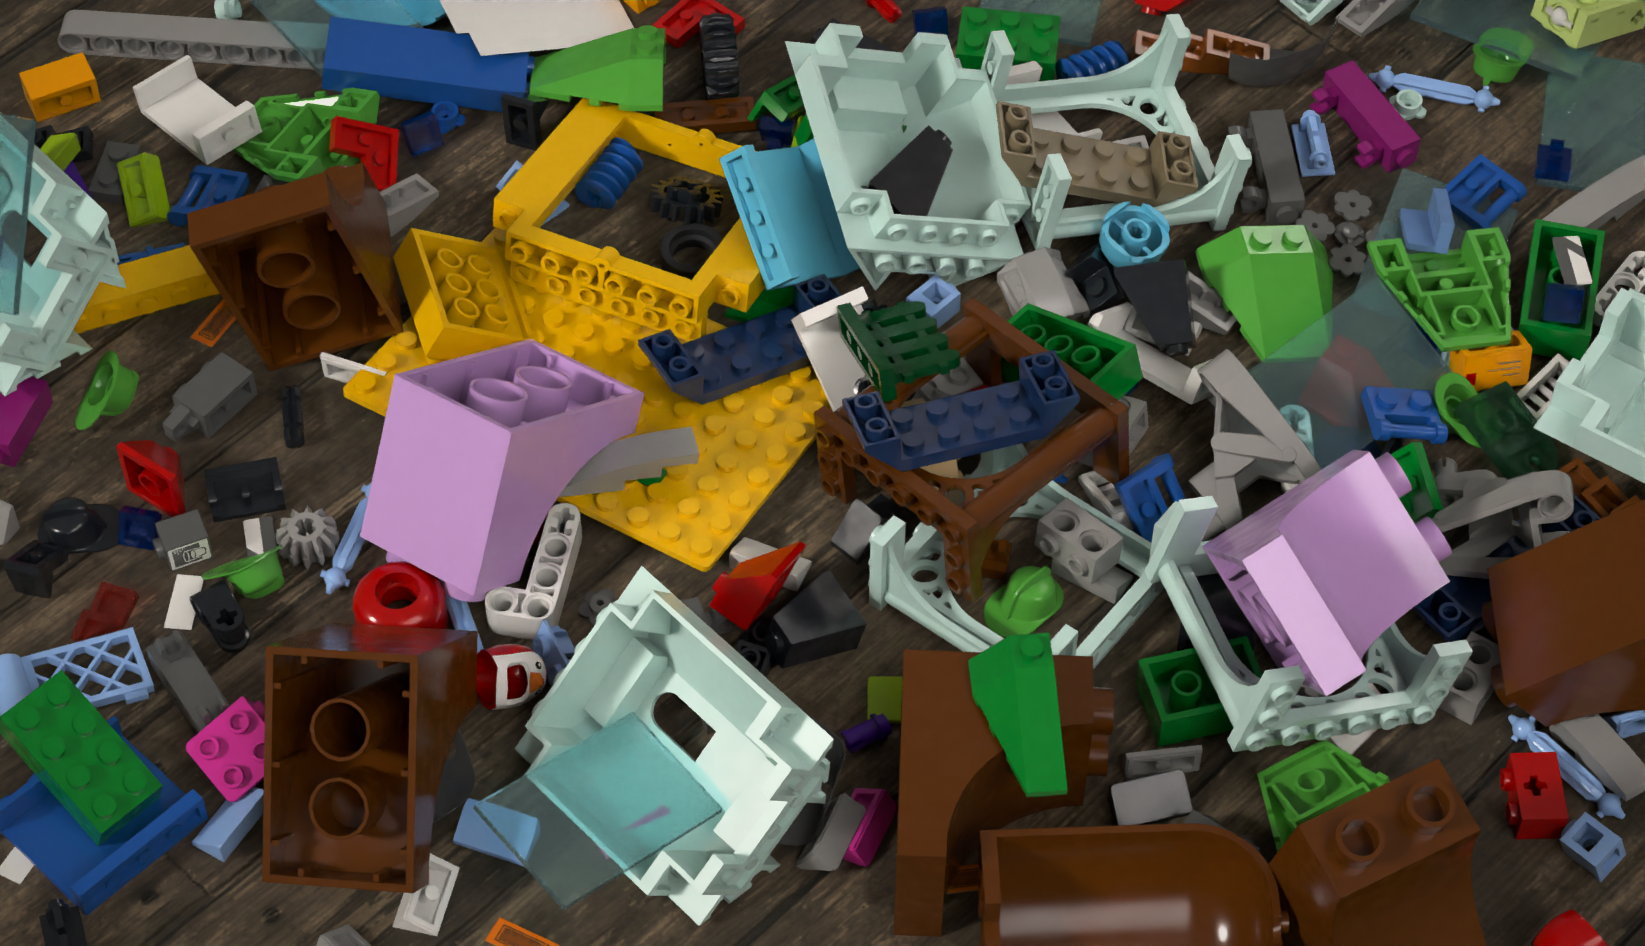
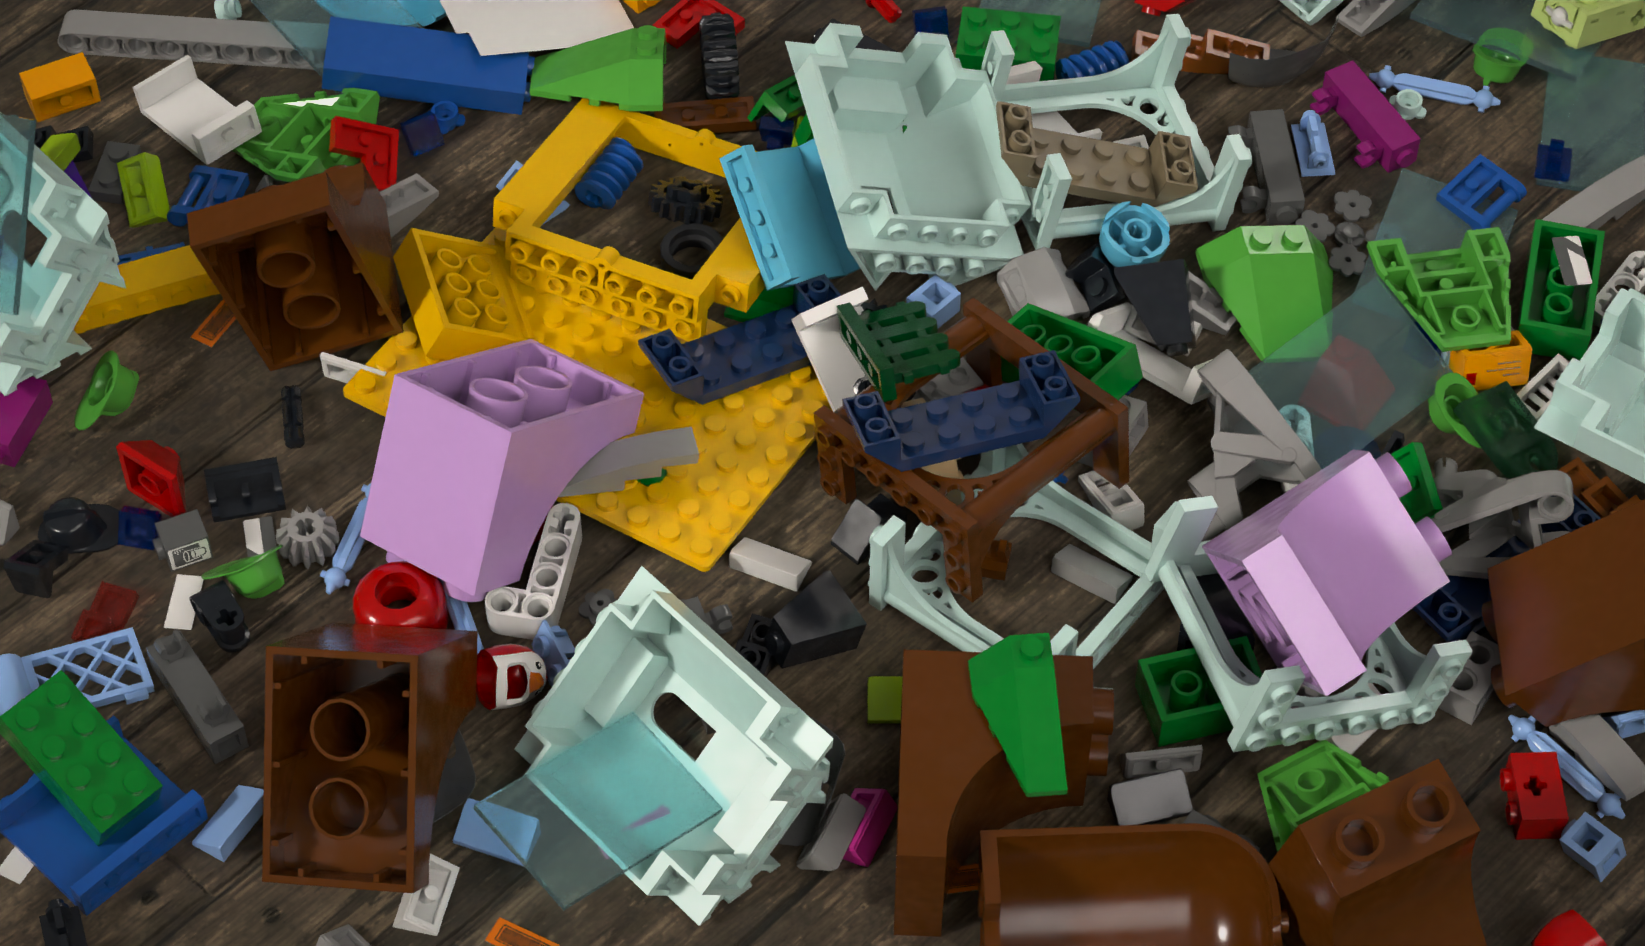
dark grey hinge [162,352,258,442] -> none
dark pink bracket [186,696,265,802] -> none
black slope [501,92,549,151] -> none
red slope [709,541,807,631] -> none
dark purple pin [841,713,892,754] -> none
black slope [868,125,953,216] -> none
bright green piece [983,566,1064,638] -> none
light grey brick [1034,498,1124,585] -> none
blue plate [1114,453,1186,543] -> none
blue plate [1360,386,1448,445] -> none
medium blue panel [1399,188,1455,254] -> none
clear blue tile [1542,282,1585,324] -> none

